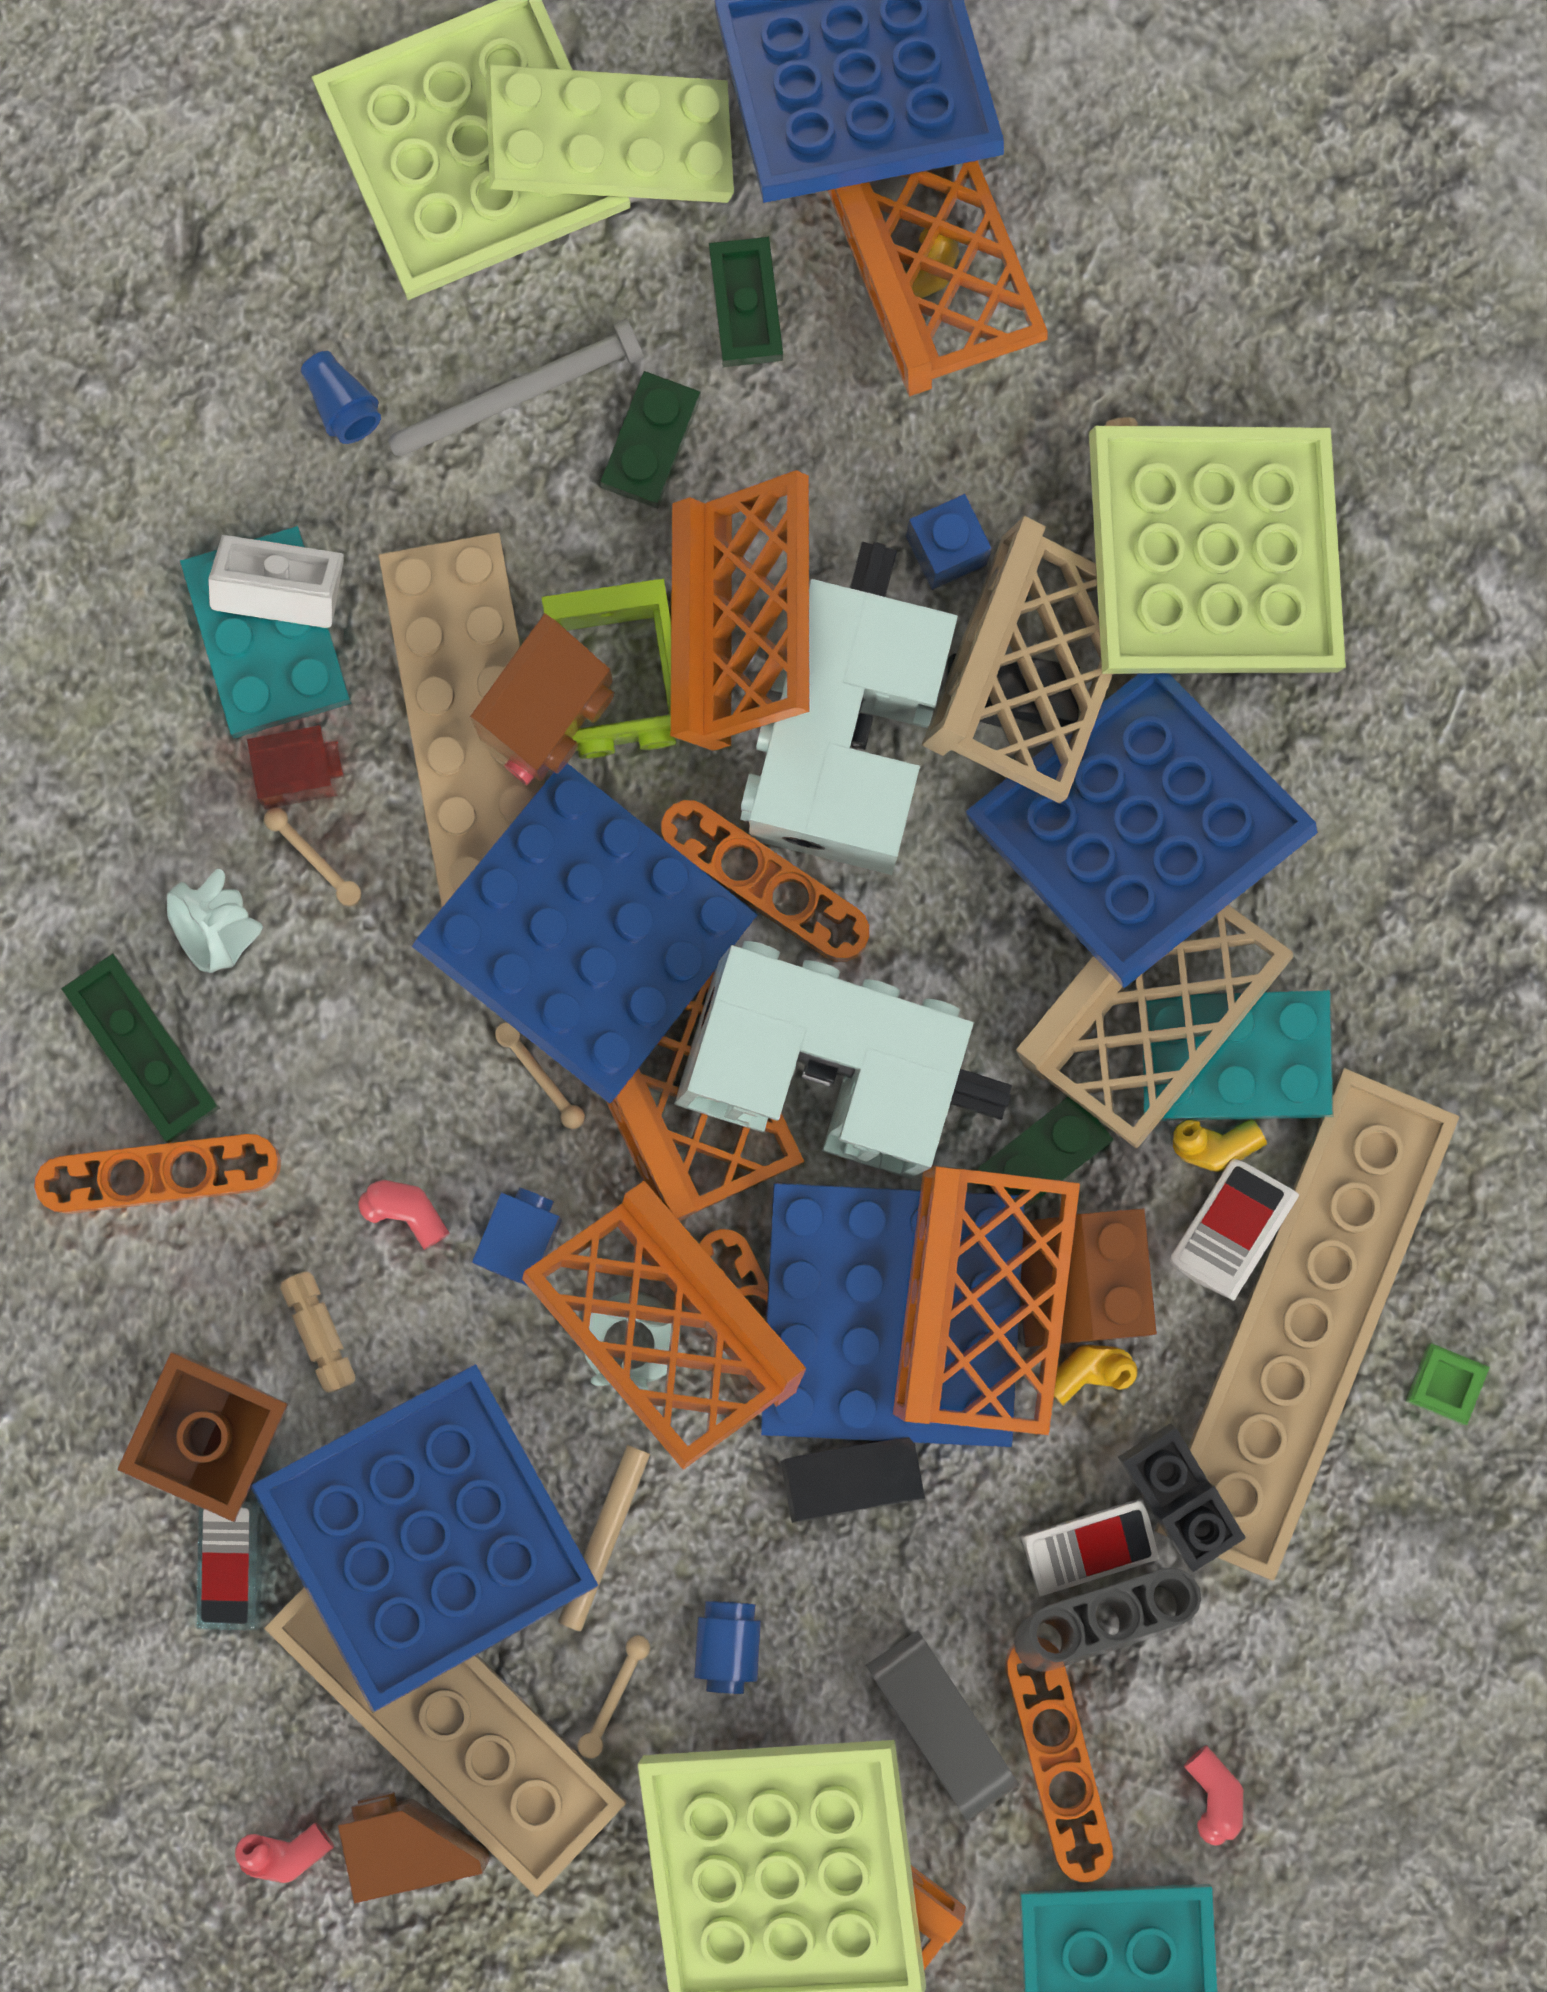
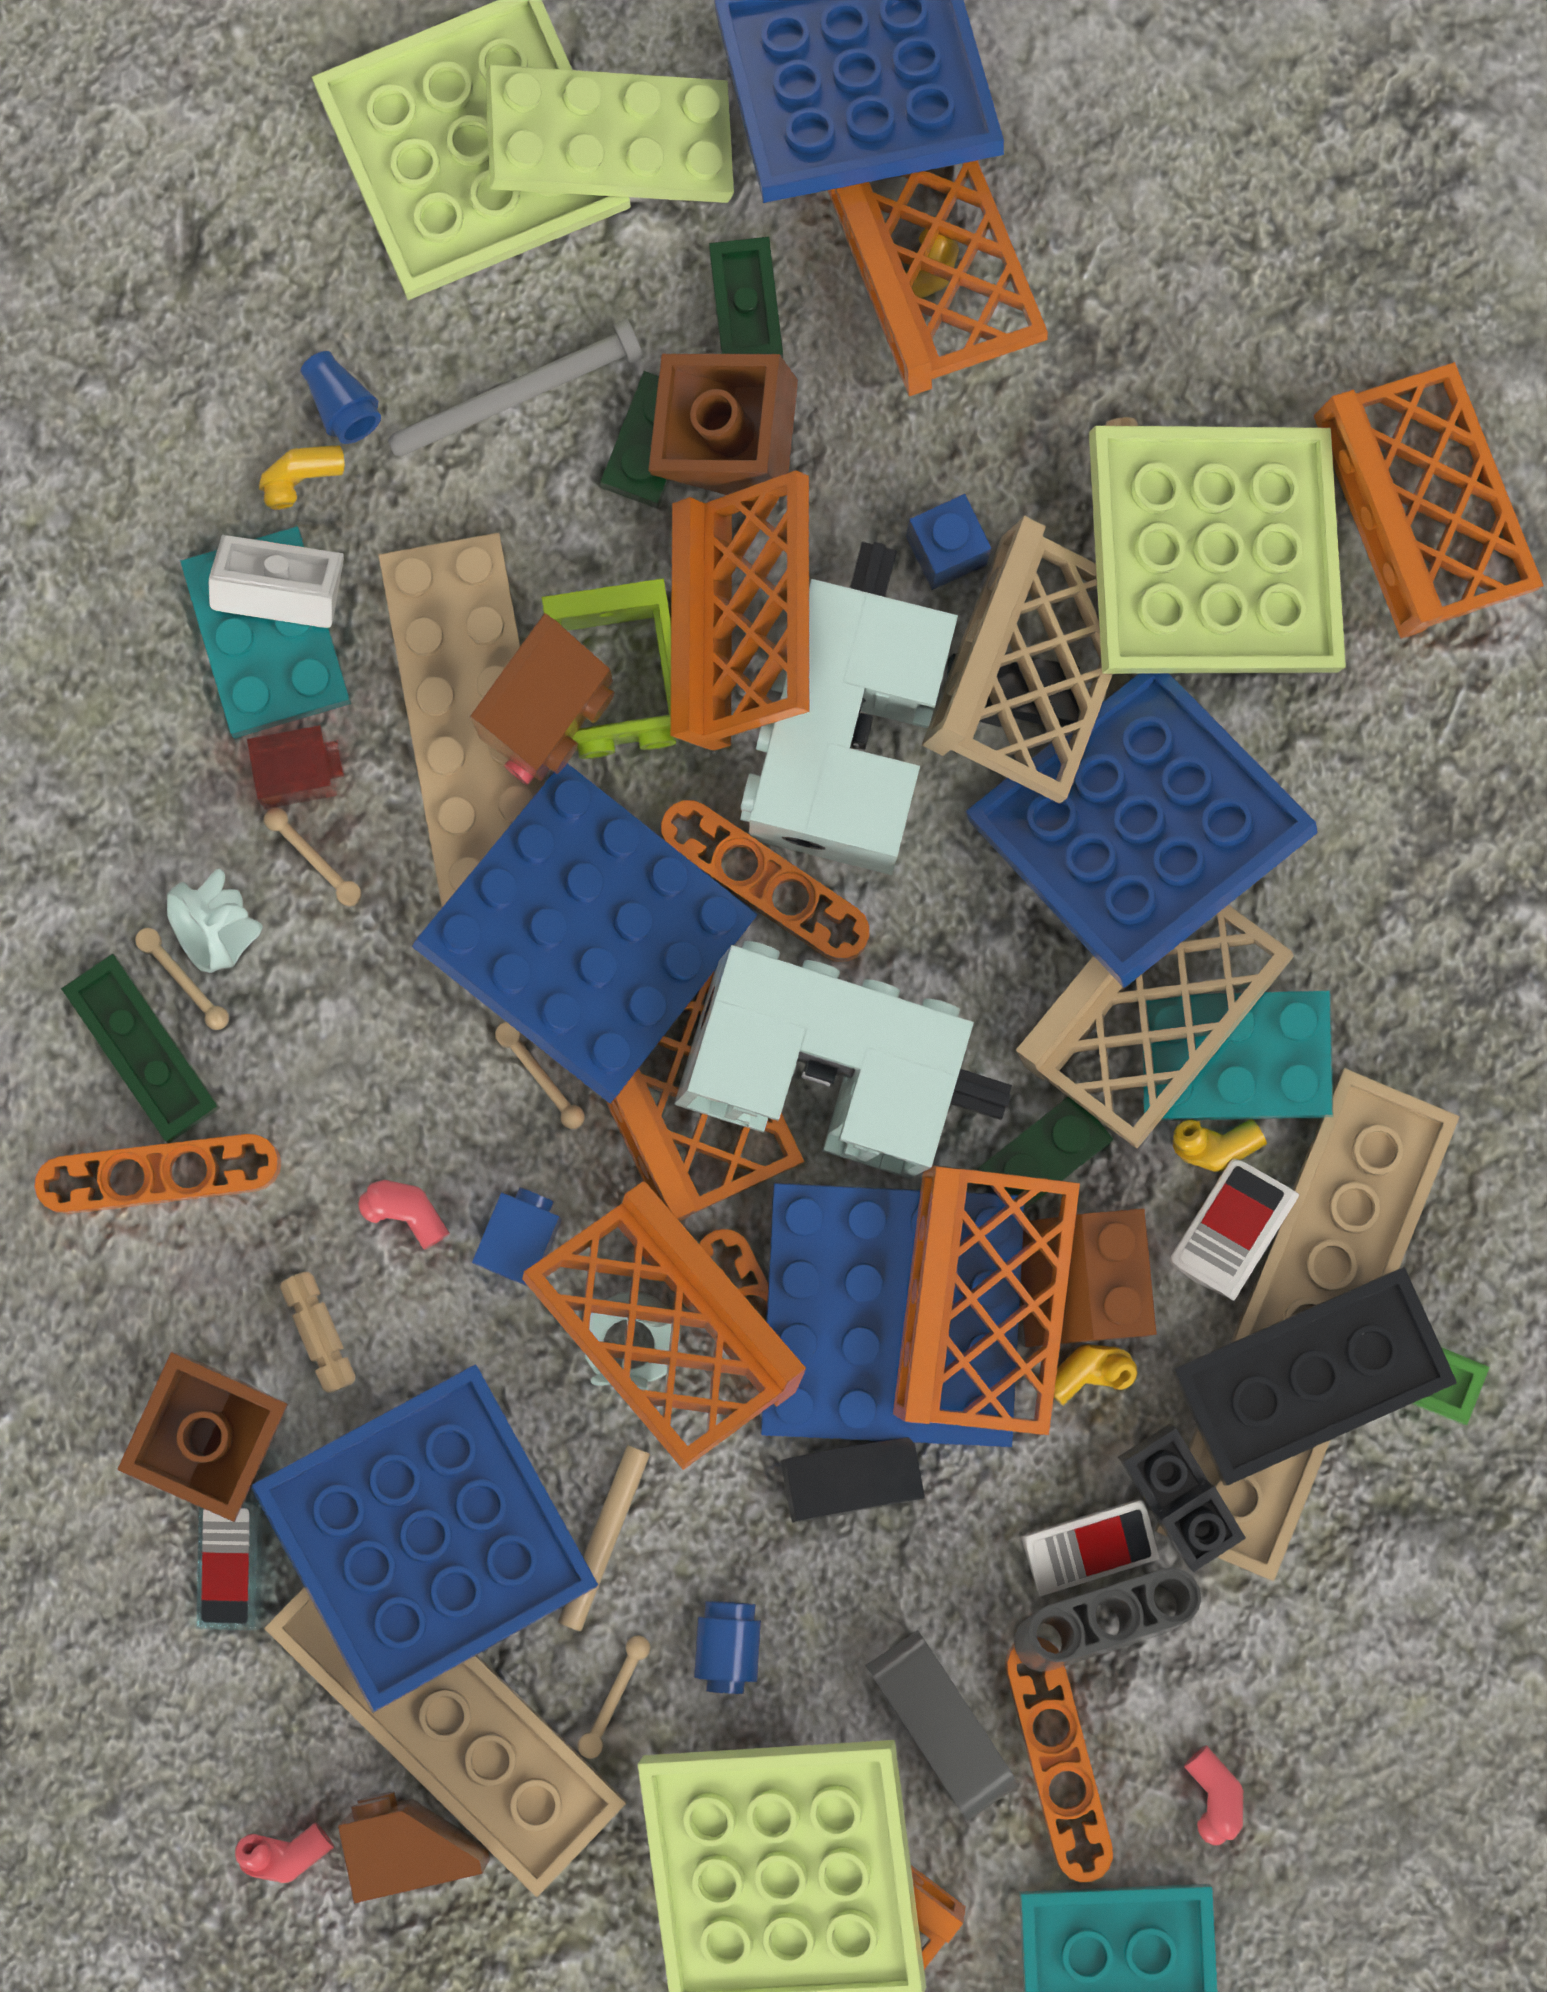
none -> tan hinge [135,928,229,1030]
none -> yellow arm [259,445,345,510]
none -> dark orange slope [648,354,798,495]
none -> black plate [1171,1267,1457,1486]
none -> orange fence [1313,362,1544,639]

